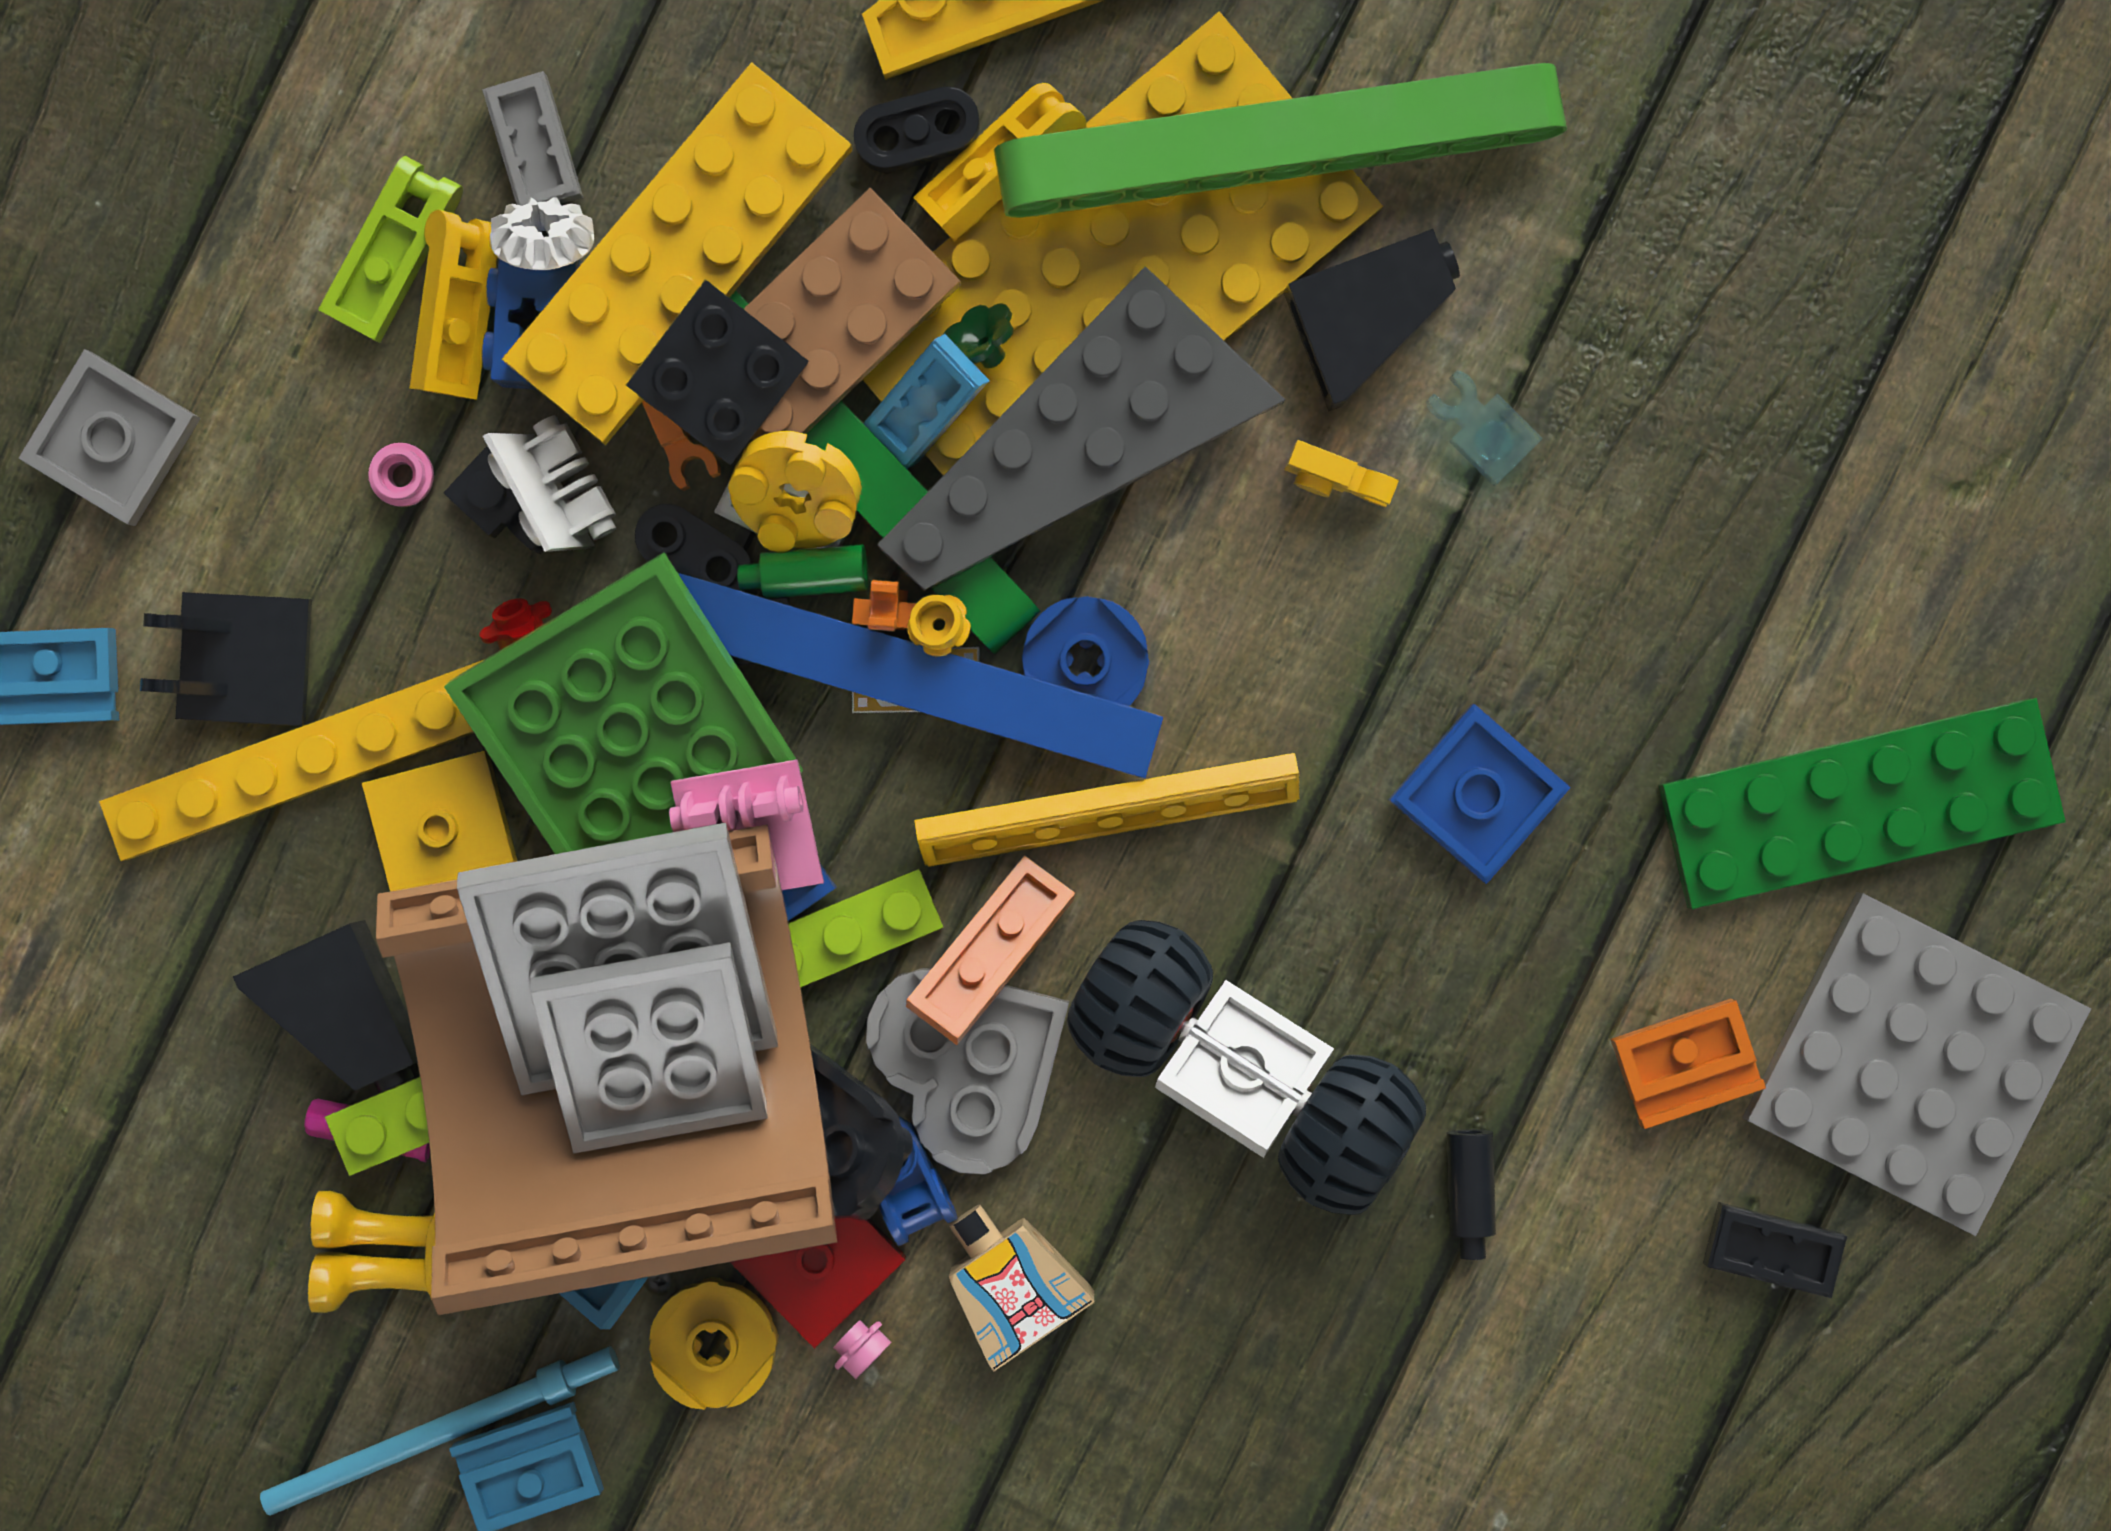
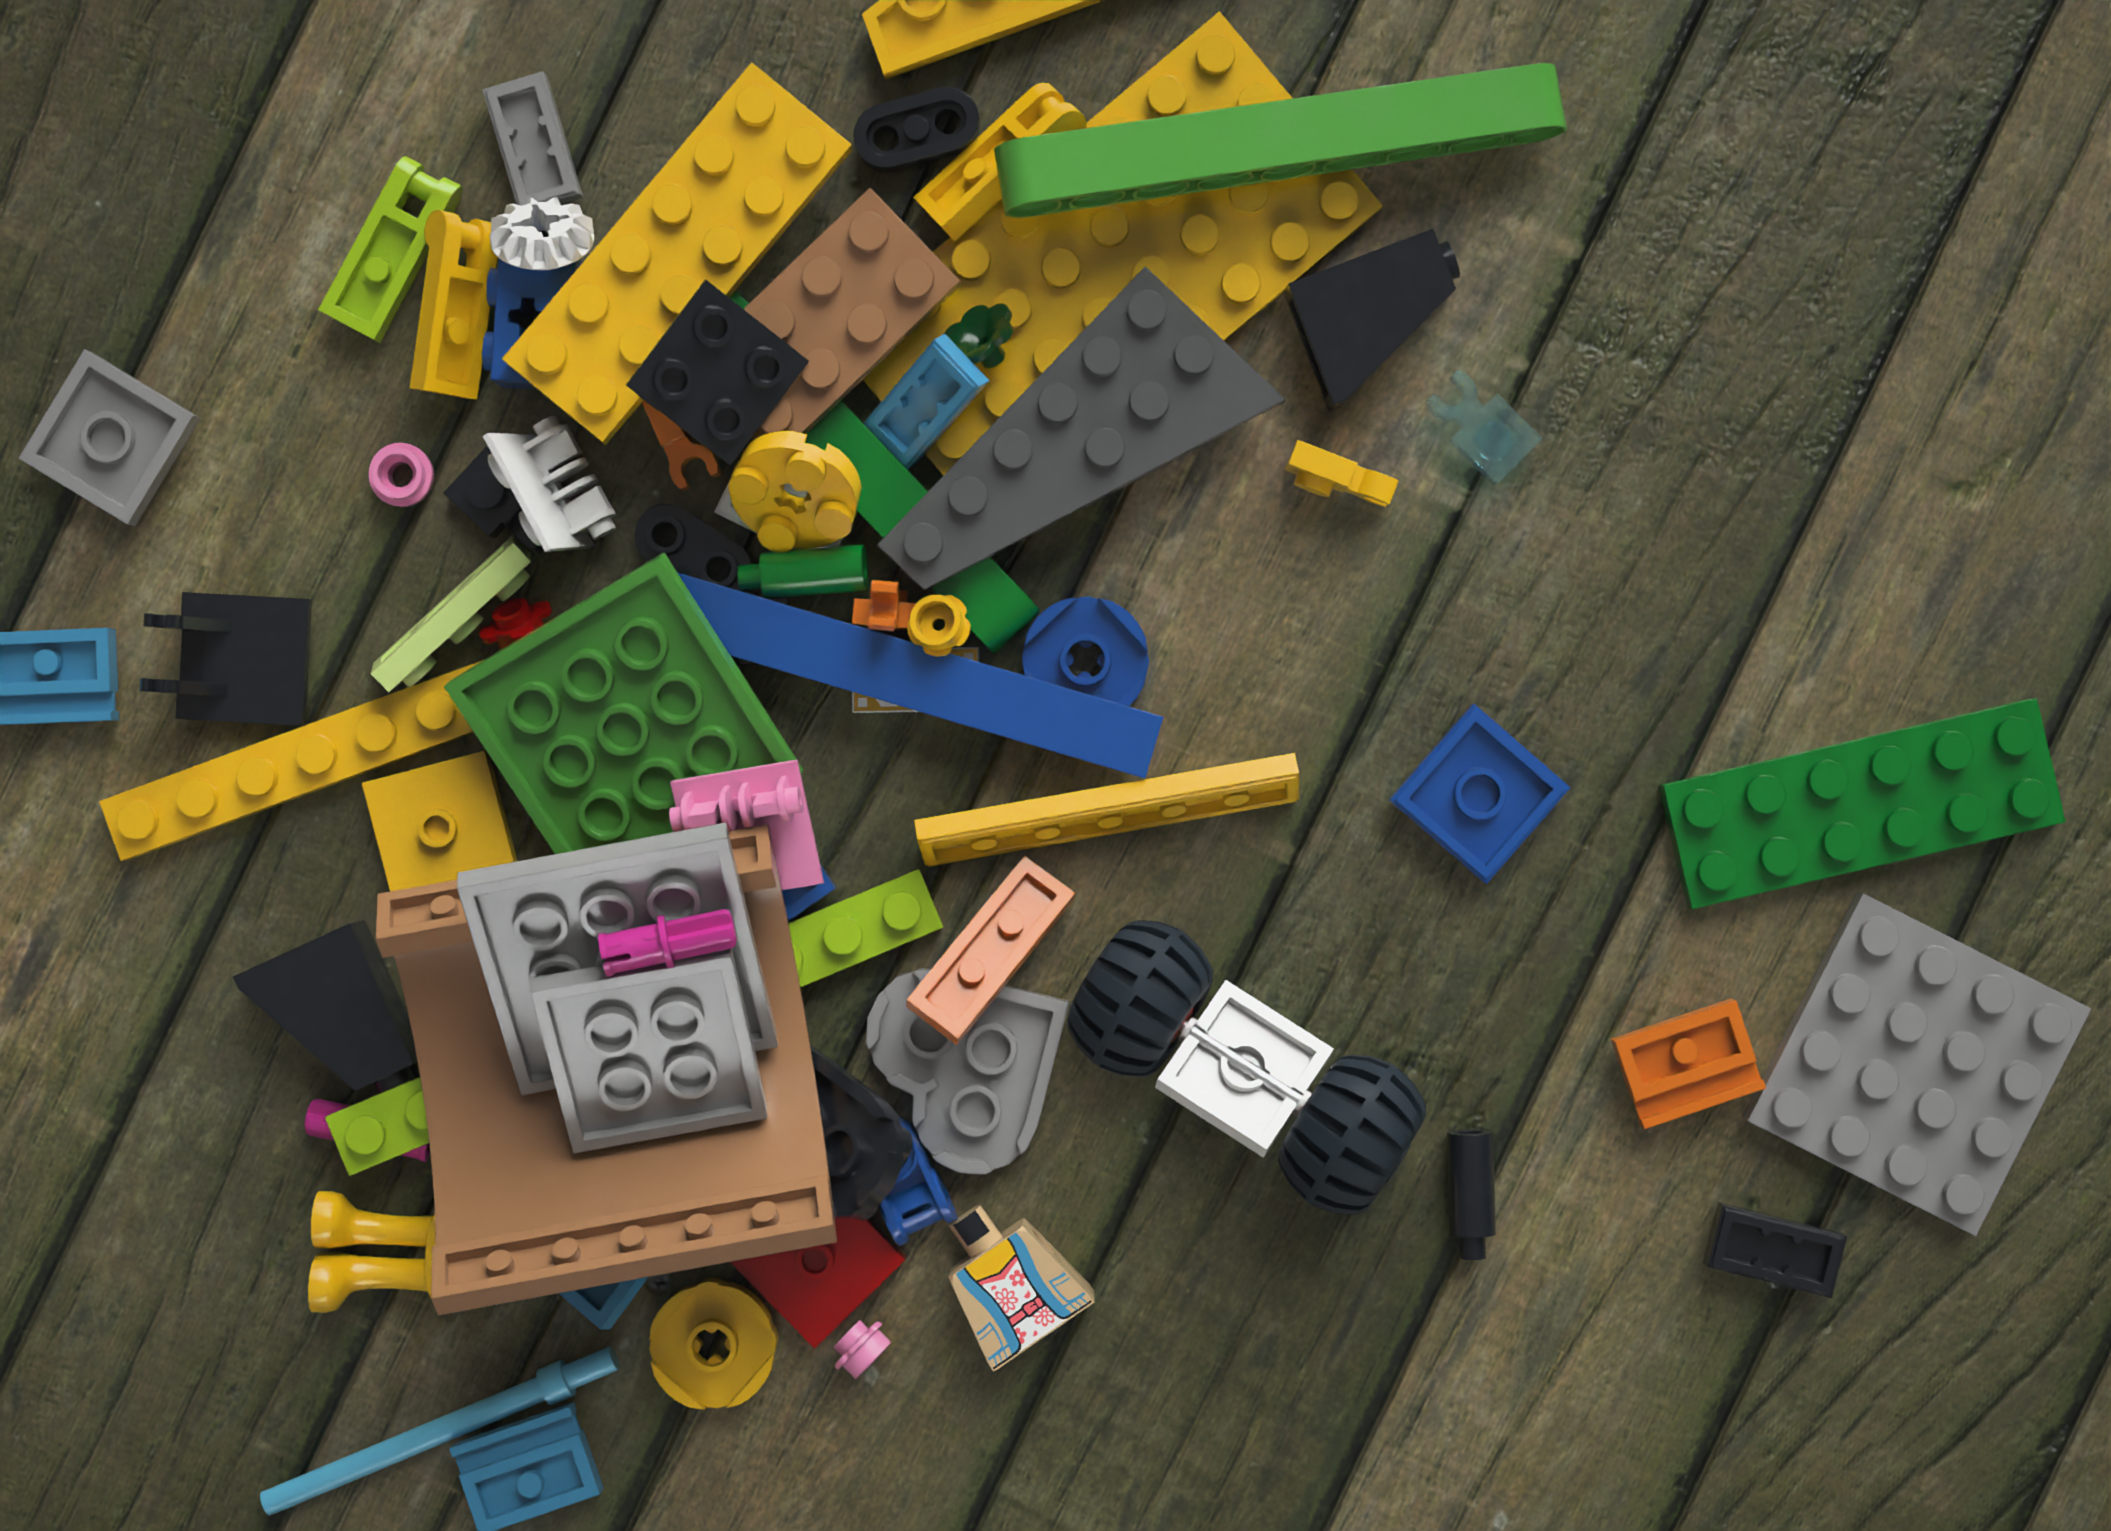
none -> yellowish green plate [371,535,531,692]
none -> dark pink axle [598,909,737,977]

